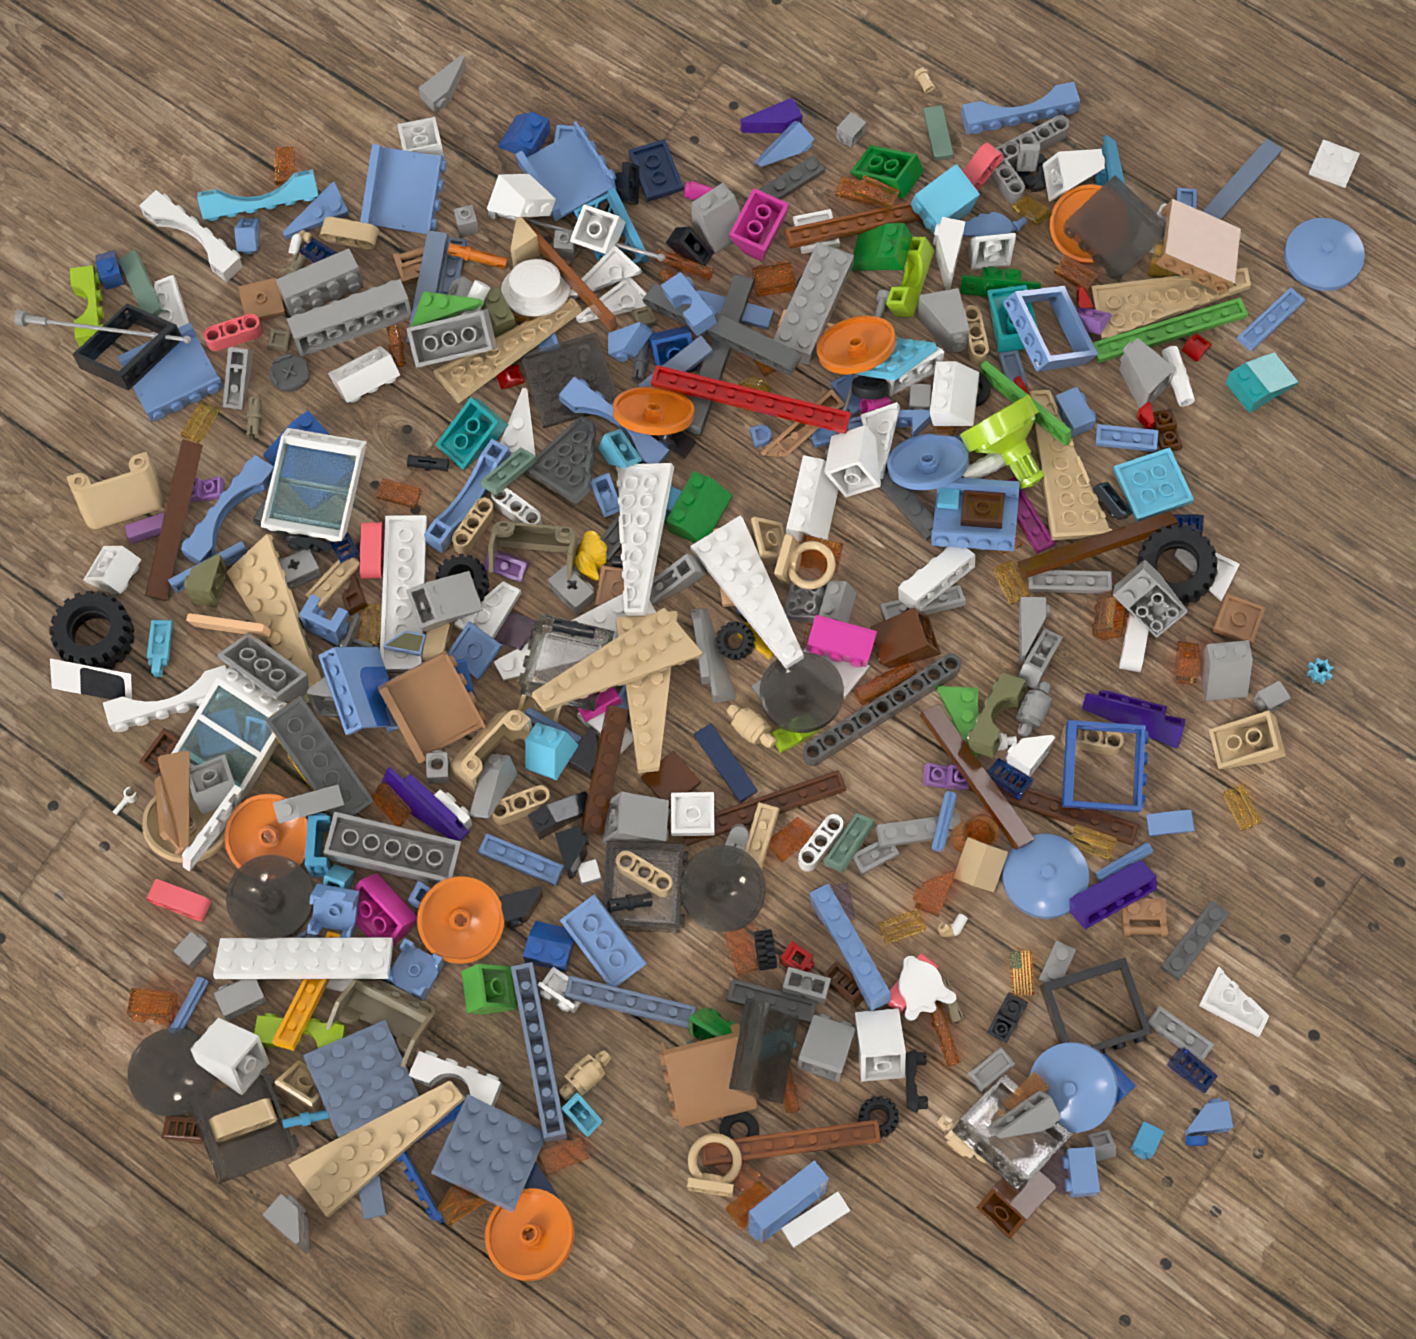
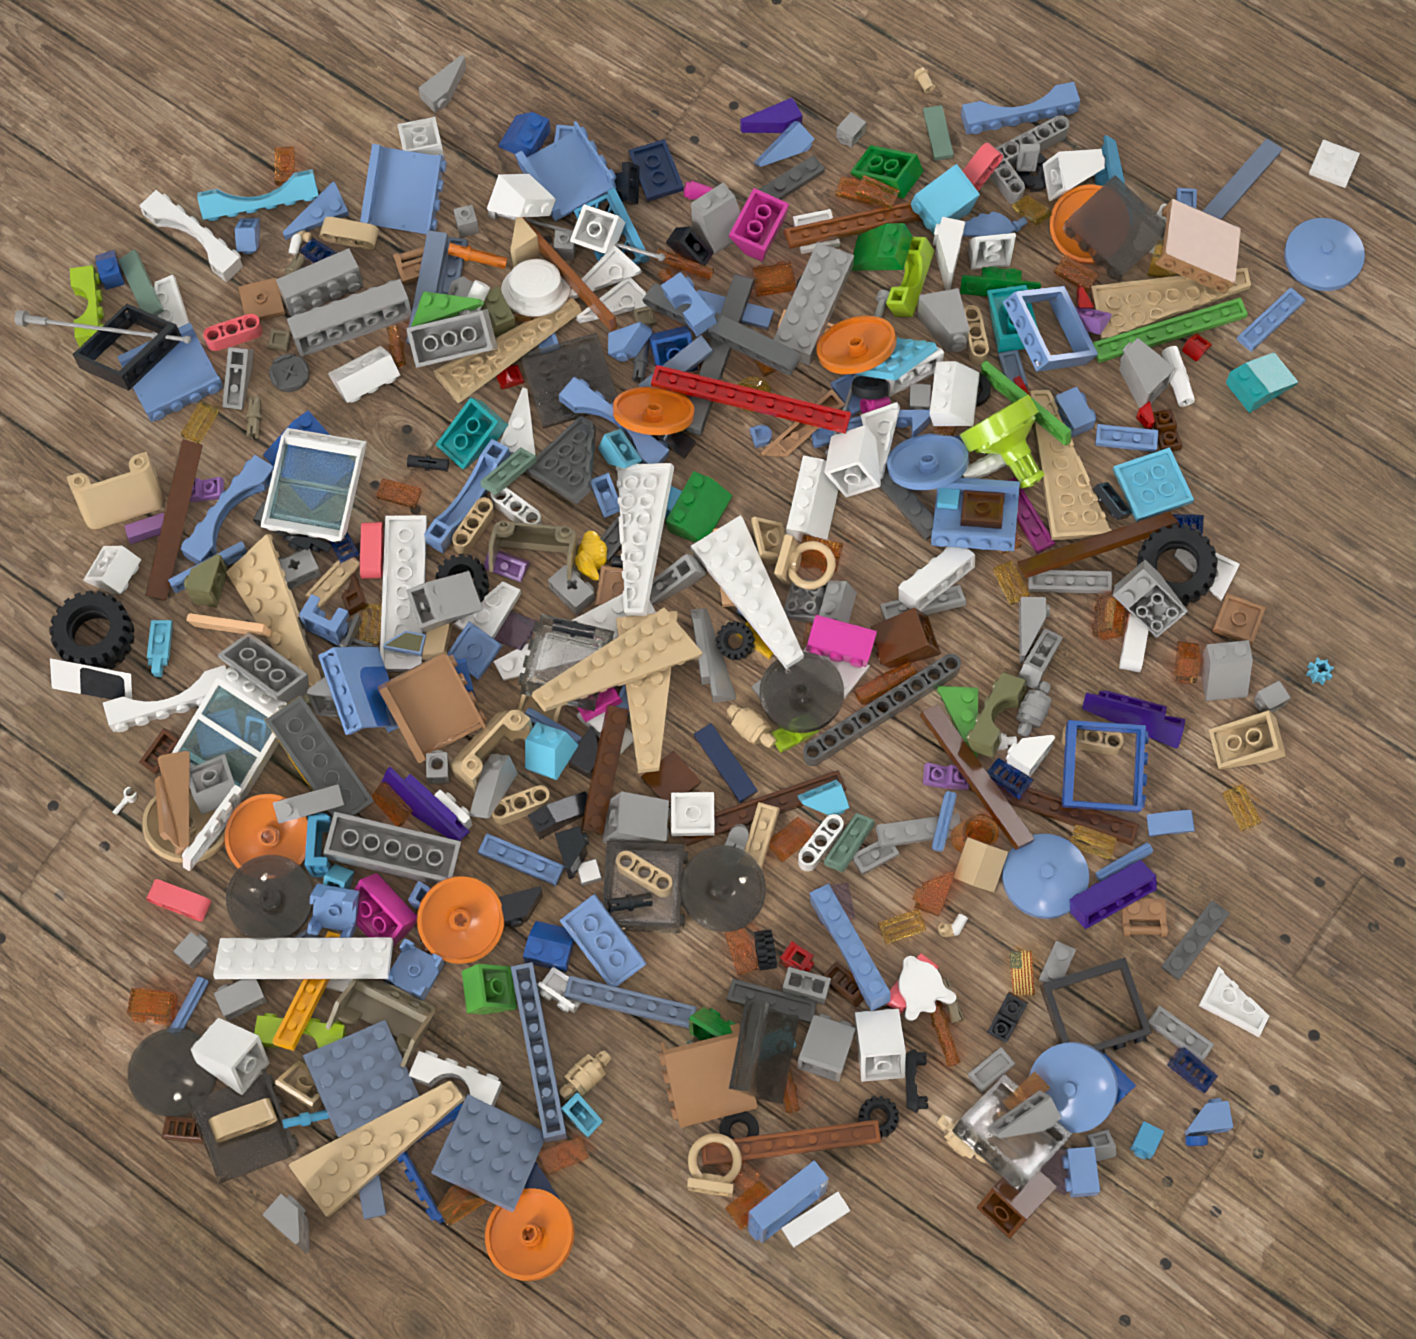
none -> medium azure slope [797,780,850,815]

